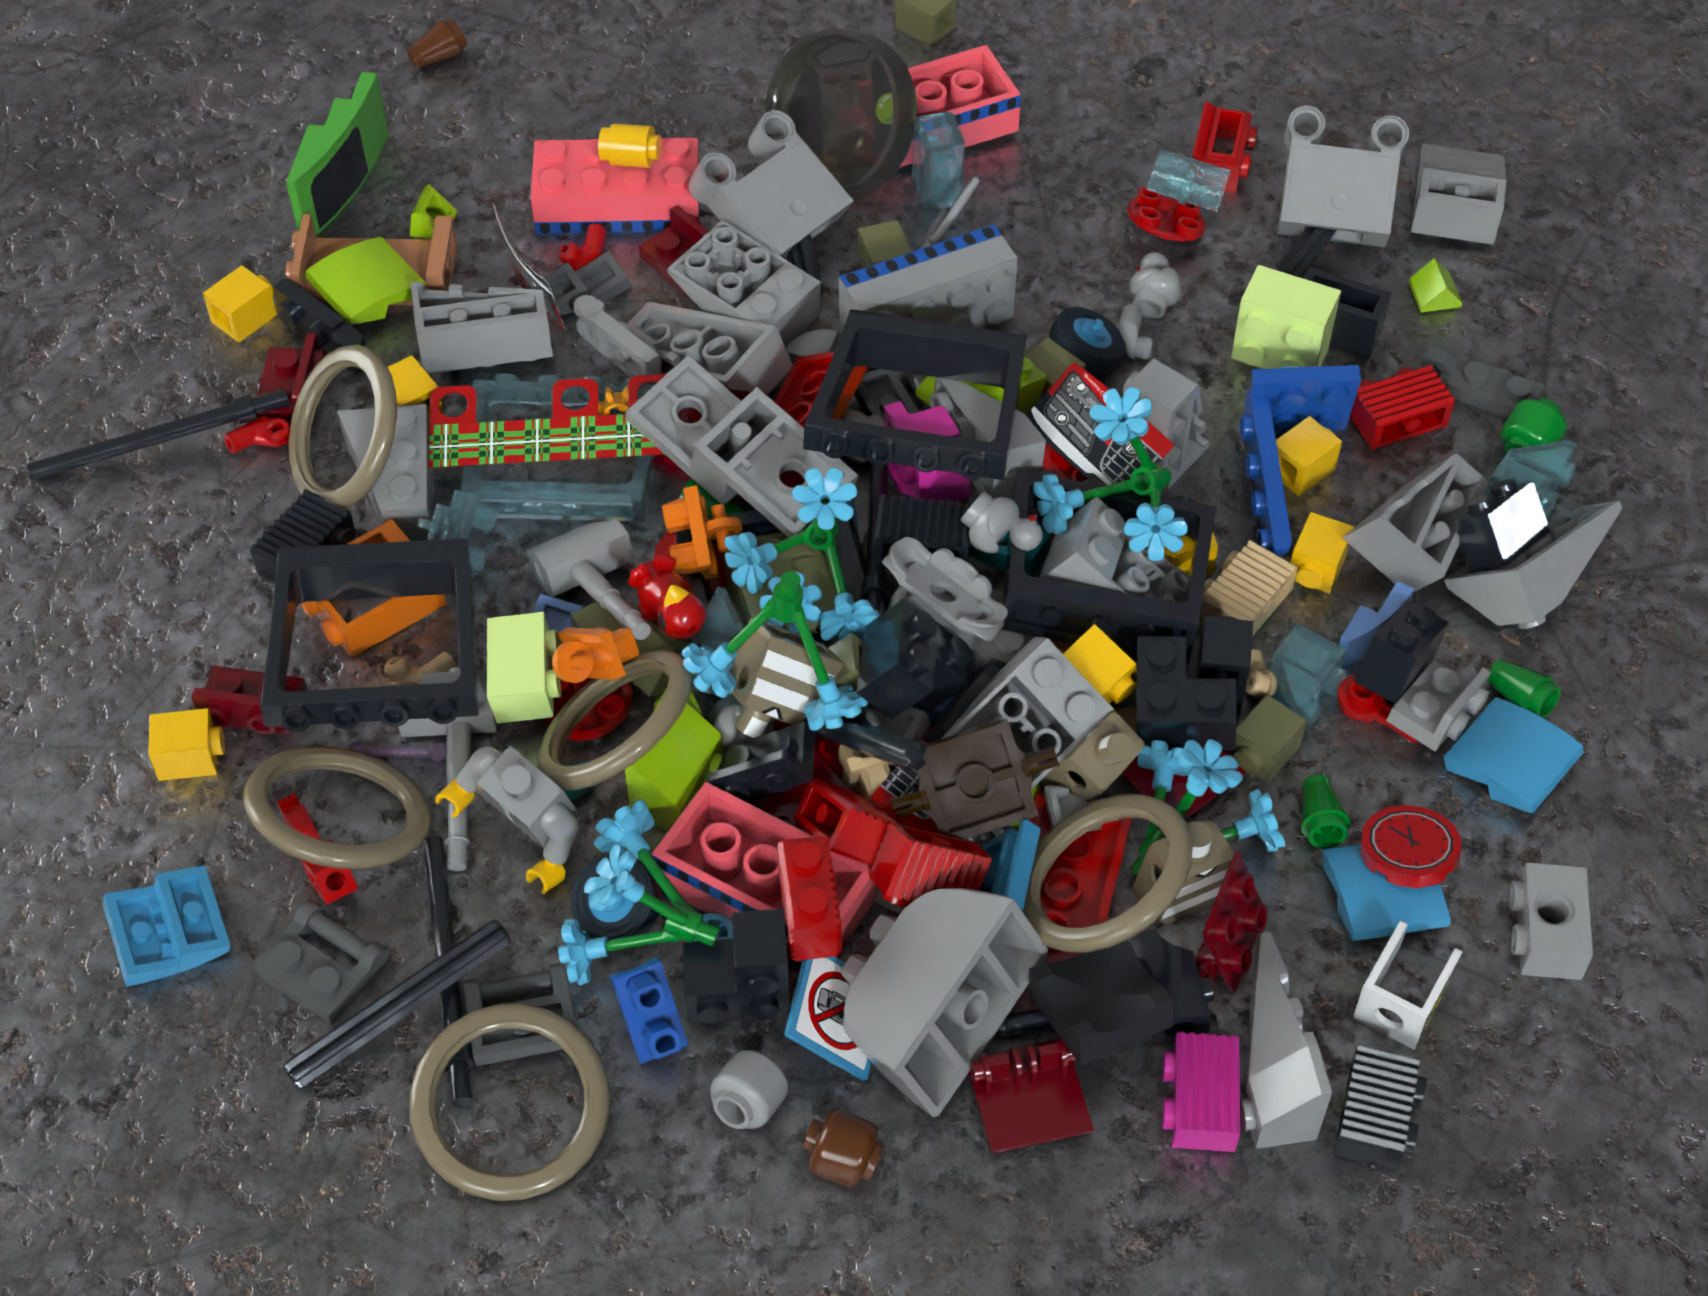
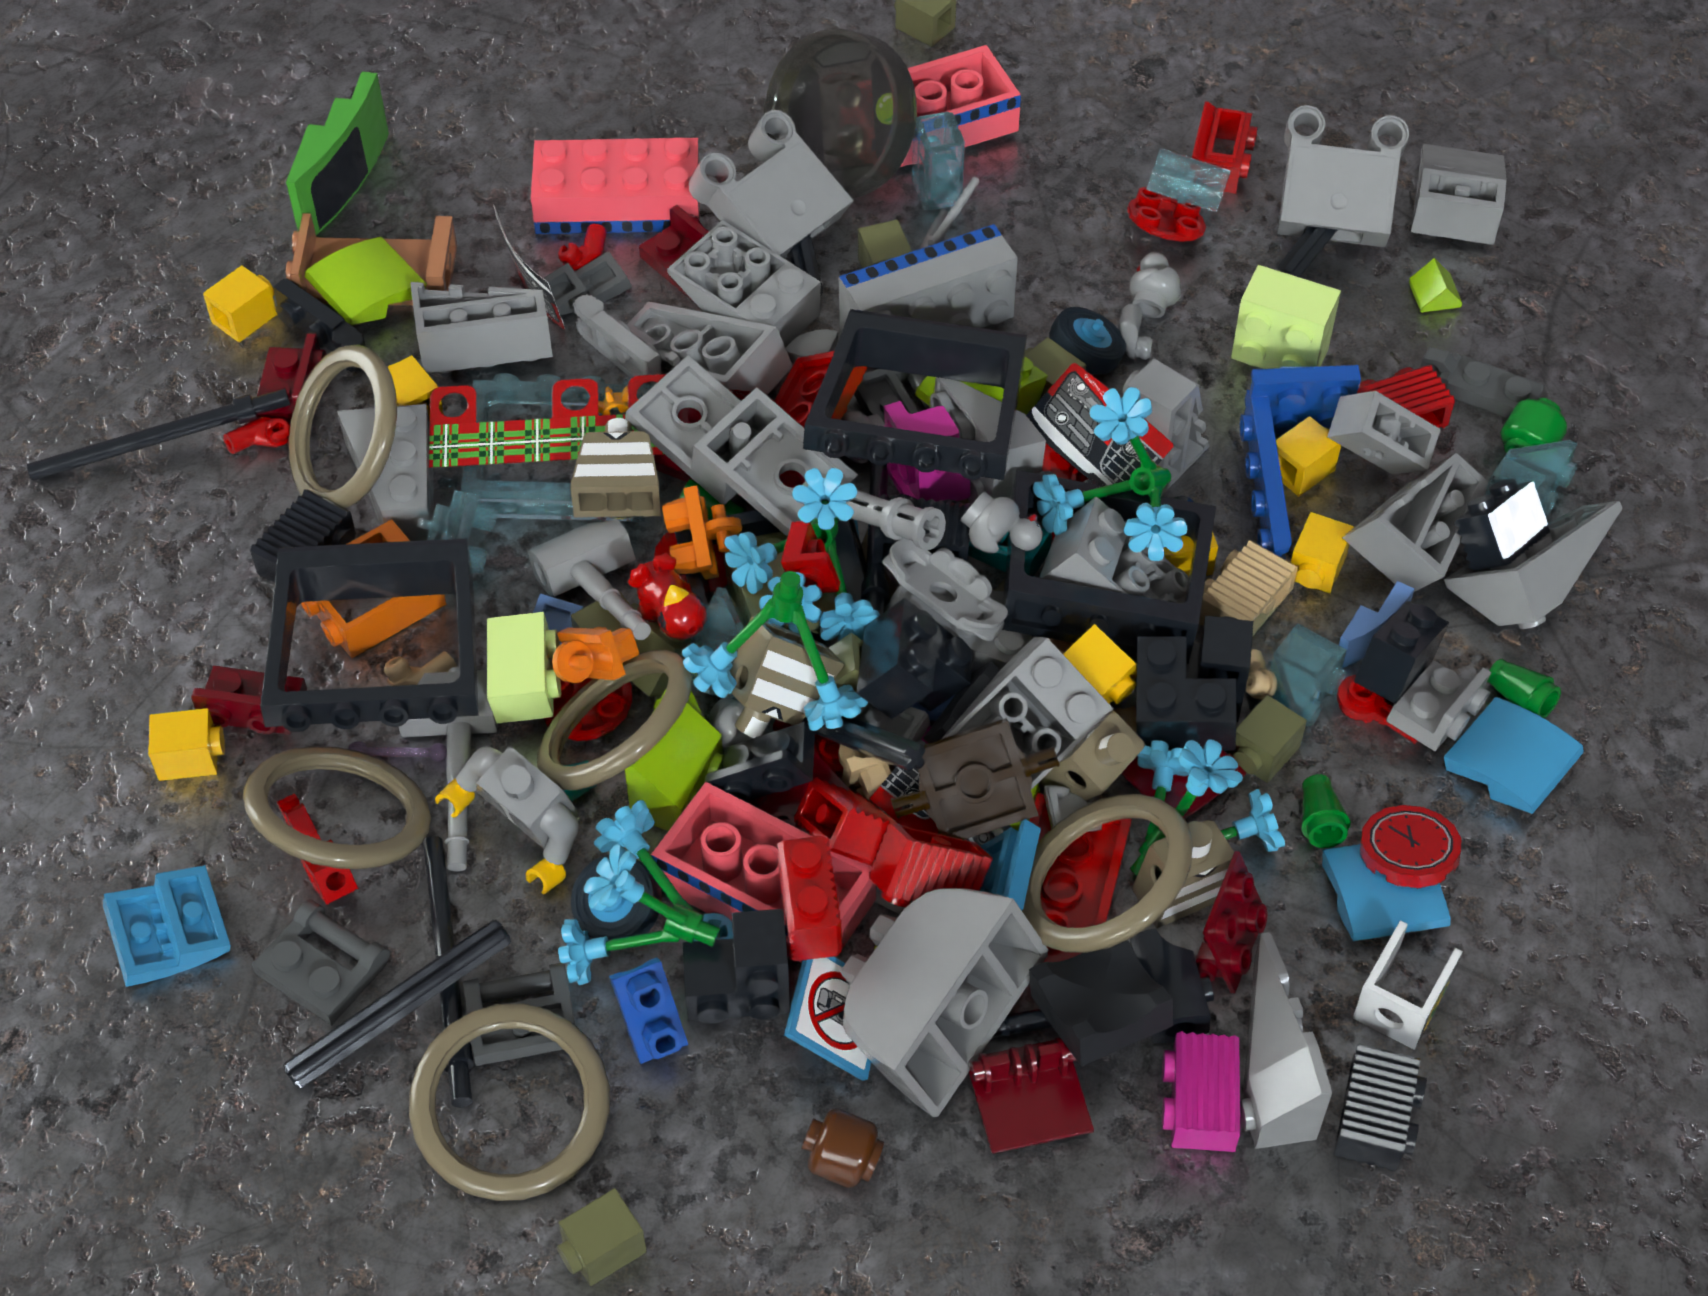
reddish brown cone [406,18,467,70] -> none
lime slope [410,184,458,240] -> none
yellow brick [598,123,662,168] -> none
light grey head [710,1050,788,1129] -> none
black brick [1304,267,1391,357] -> none
light grey brick [1509,862,1593,980] -> none
none -> olive brick [557,1188,647,1286]
none -> dark tan torso [570,418,661,517]
none -> red bracket [781,521,840,593]
none -> light grey pin [846,491,946,550]
none -> light grey brick [1327,391,1441,475]

